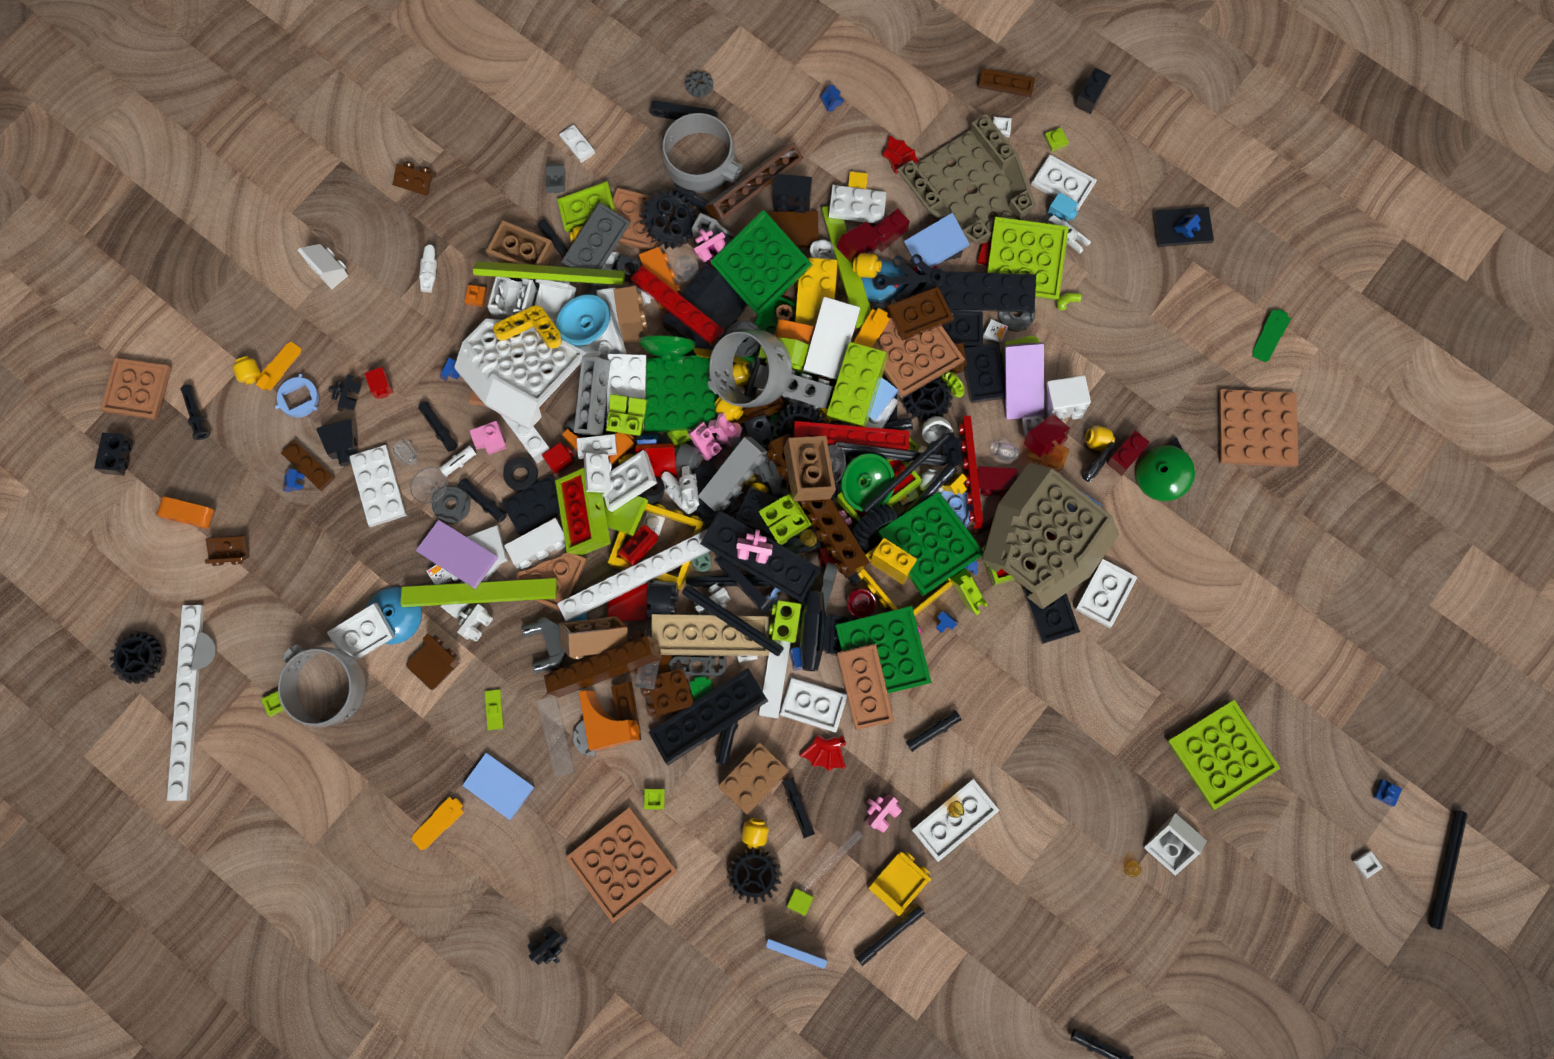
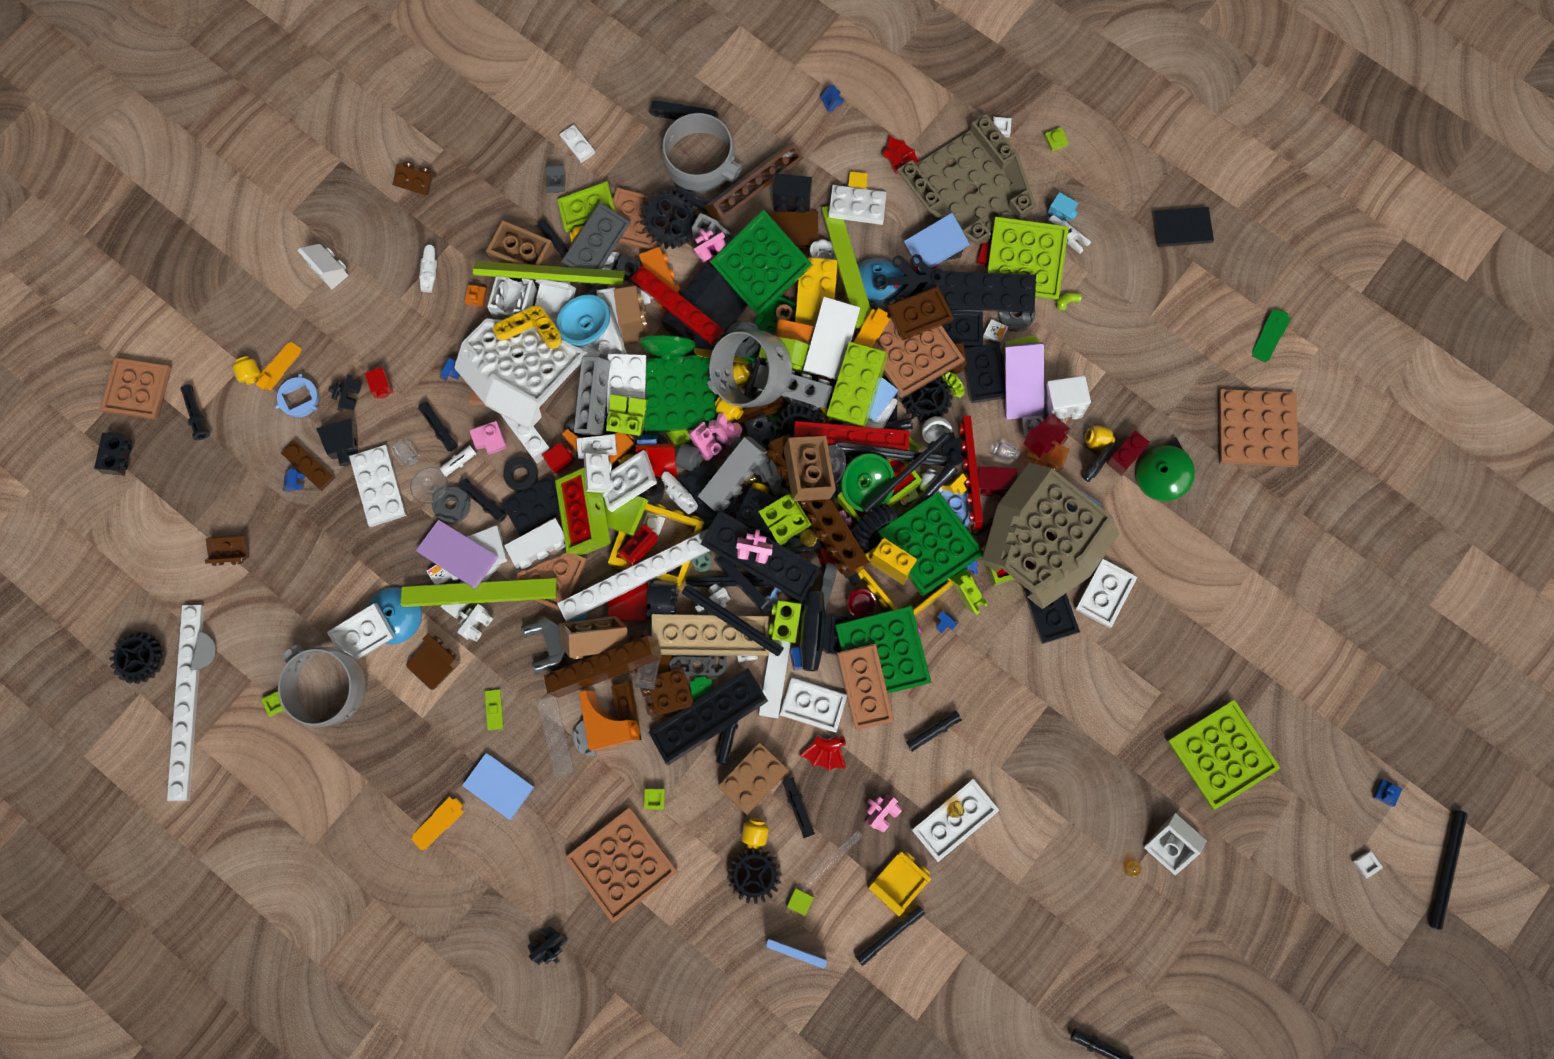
orange beam [156,497,215,529] -> none
clear head [674,255,699,283] -> none
white hinge [679,465,699,509] -> none
dark grey gear [685,70,714,97] -> none
dark red brick [836,222,881,263] -> none
yellow head [853,253,882,278] -> none
dark red brick [874,208,910,252] -> none
reddish brown plate [978,68,1035,97] -> none
white tile [1031,154,1097,211] -> none
black brick [1075,67,1111,114] -> none
blue tile [1174,214,1201,238] -> none

